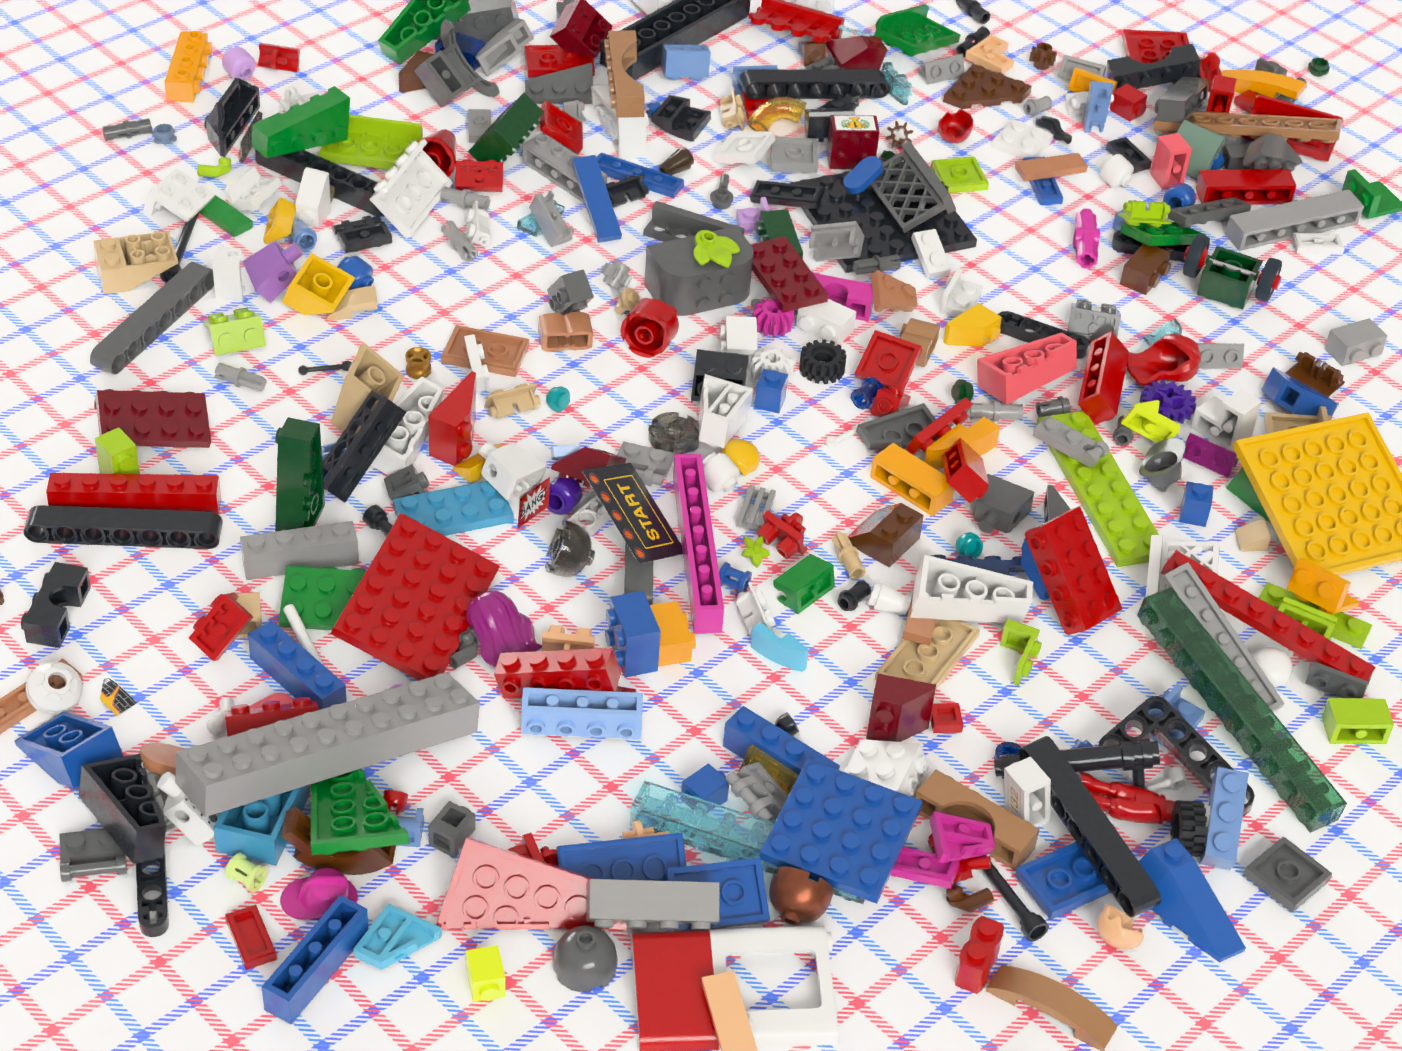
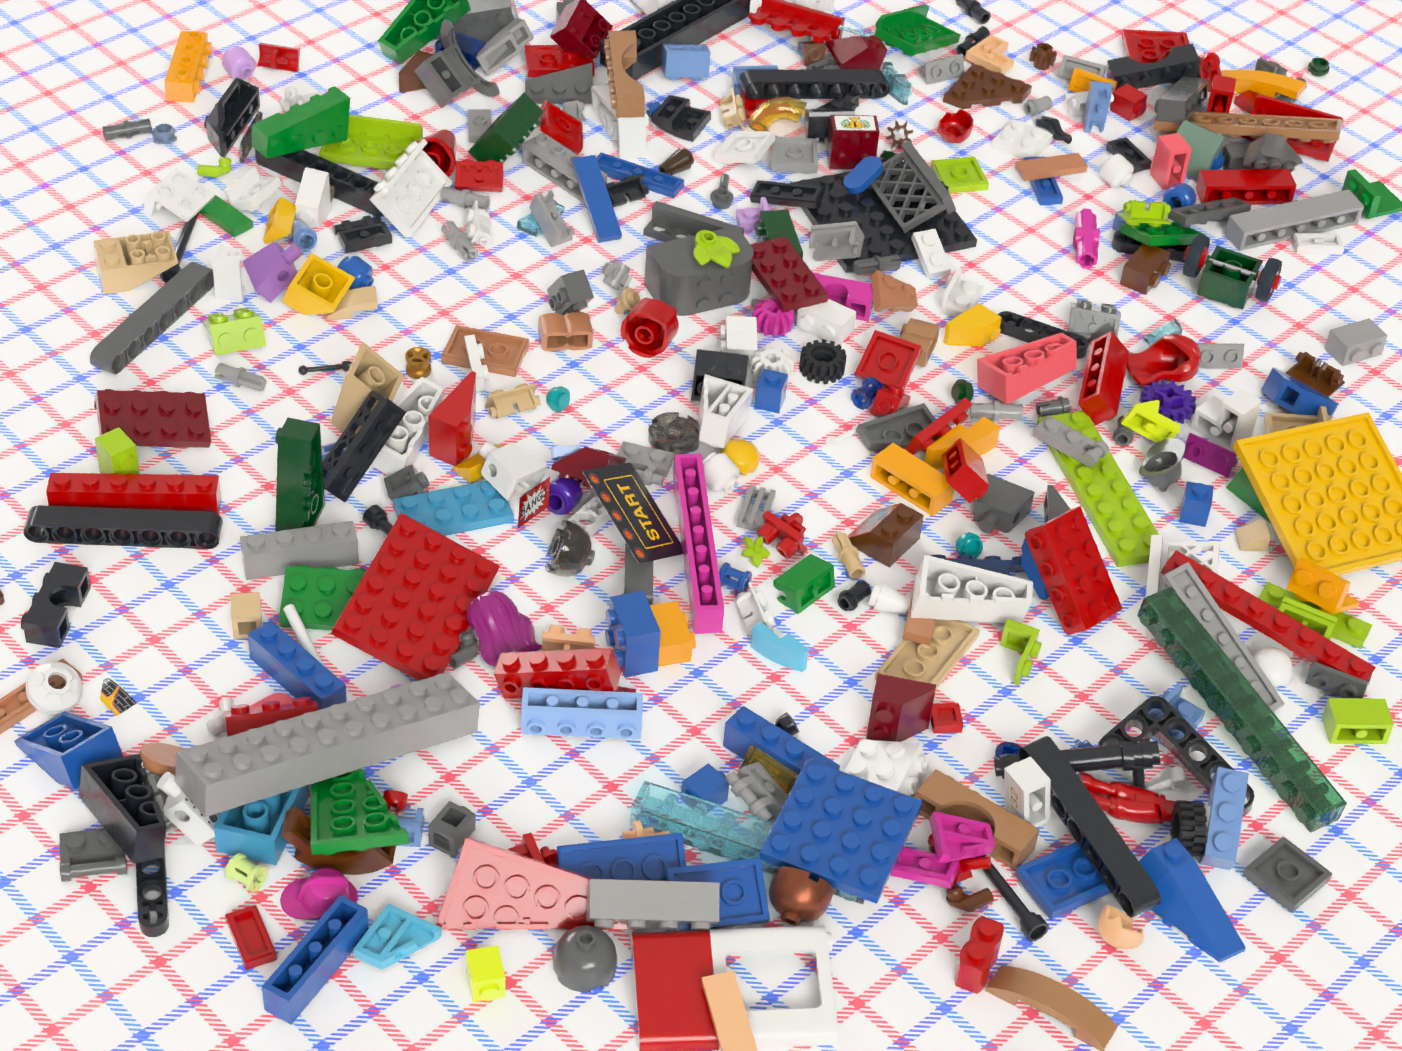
red bracket [189,592,253,661] -> none

